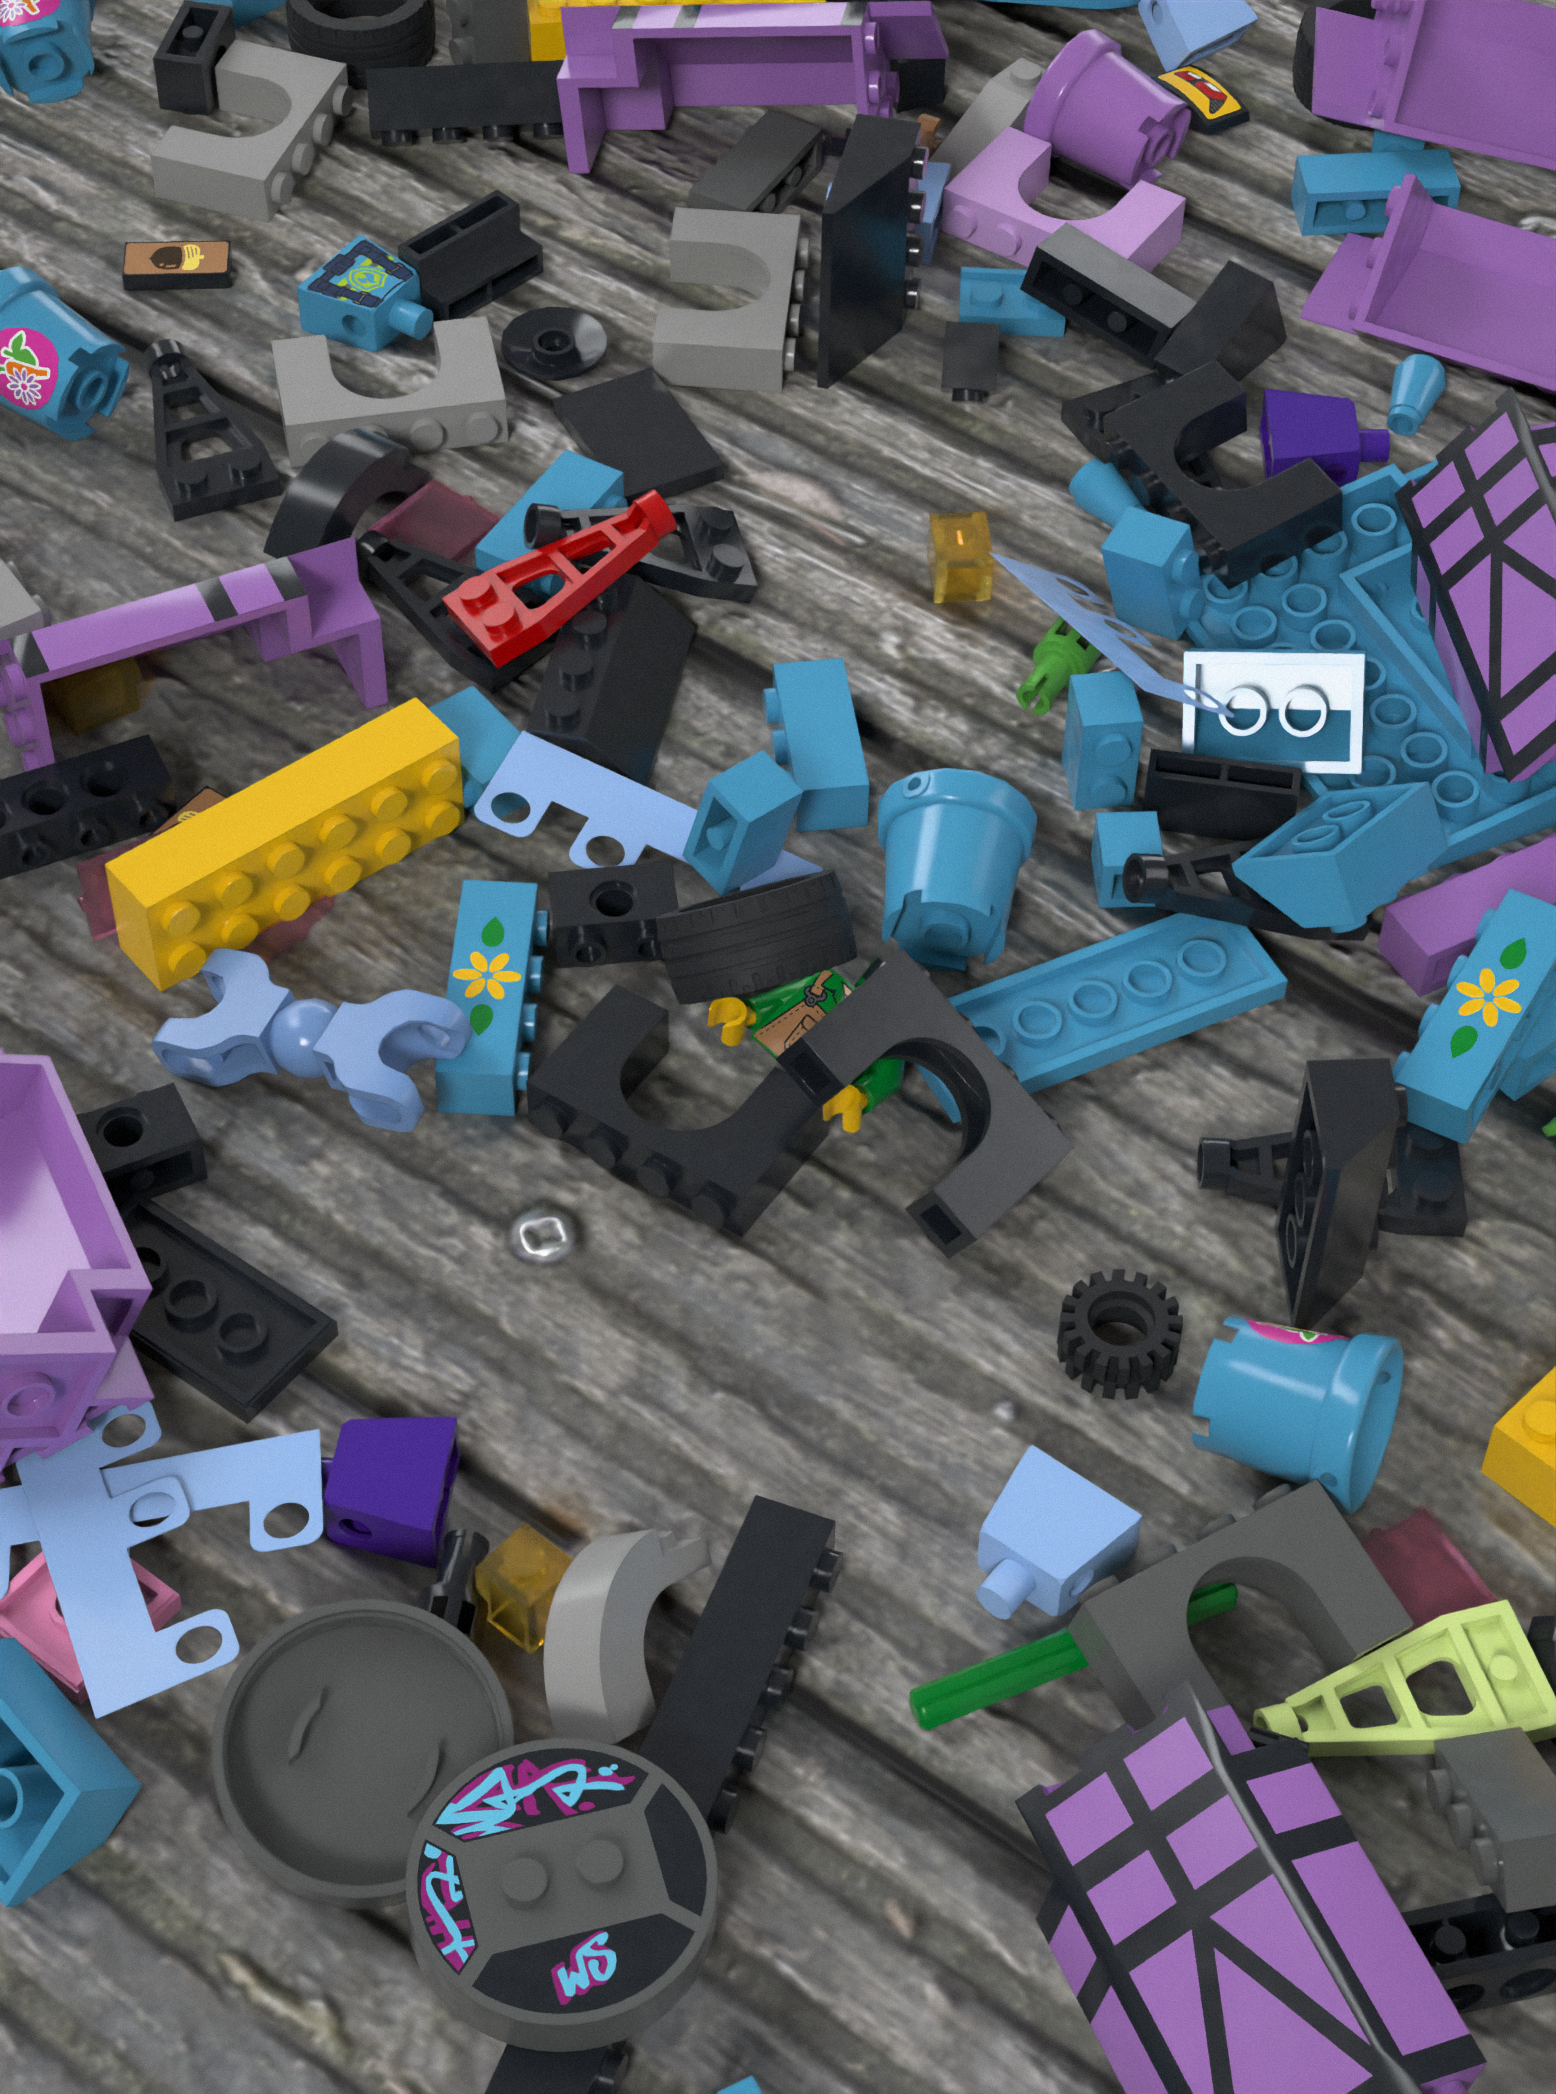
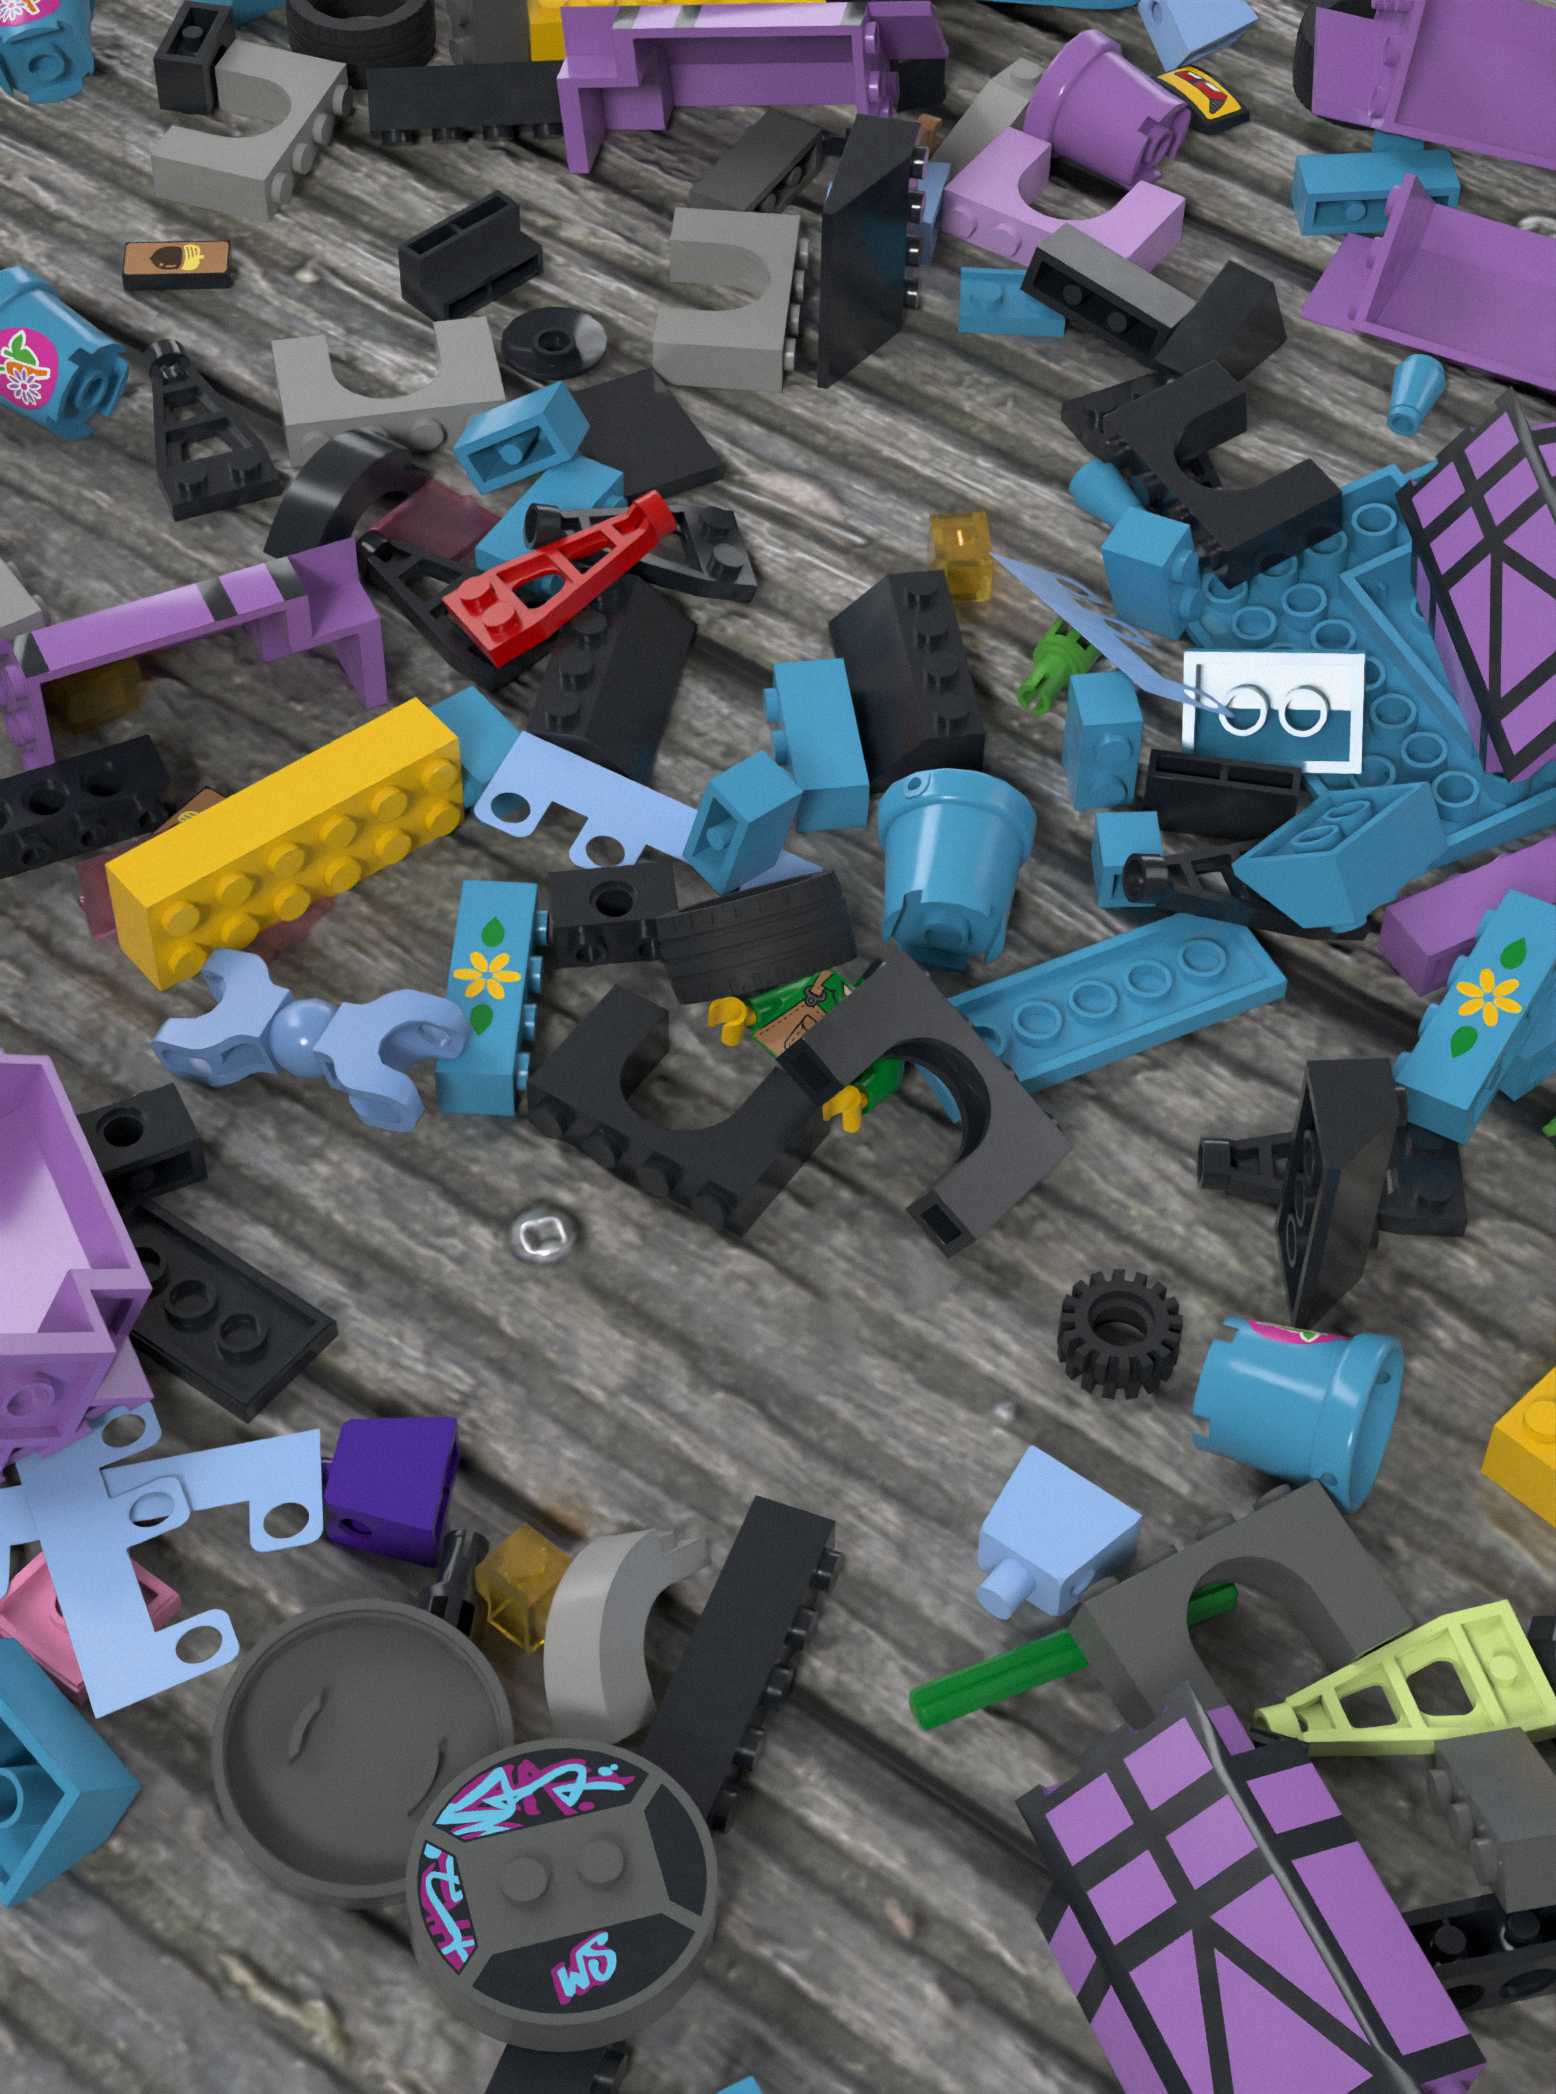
dark azure torso [297,235,433,352] -> none
black slope [941,321,1001,404] -> none
dark purple torso [1259,389,1390,488] -> none
clear pink piece [1361,1509,1498,1635] -> none
none -> dark azure brick [452,380,590,496]
none -> black slope [828,570,986,794]

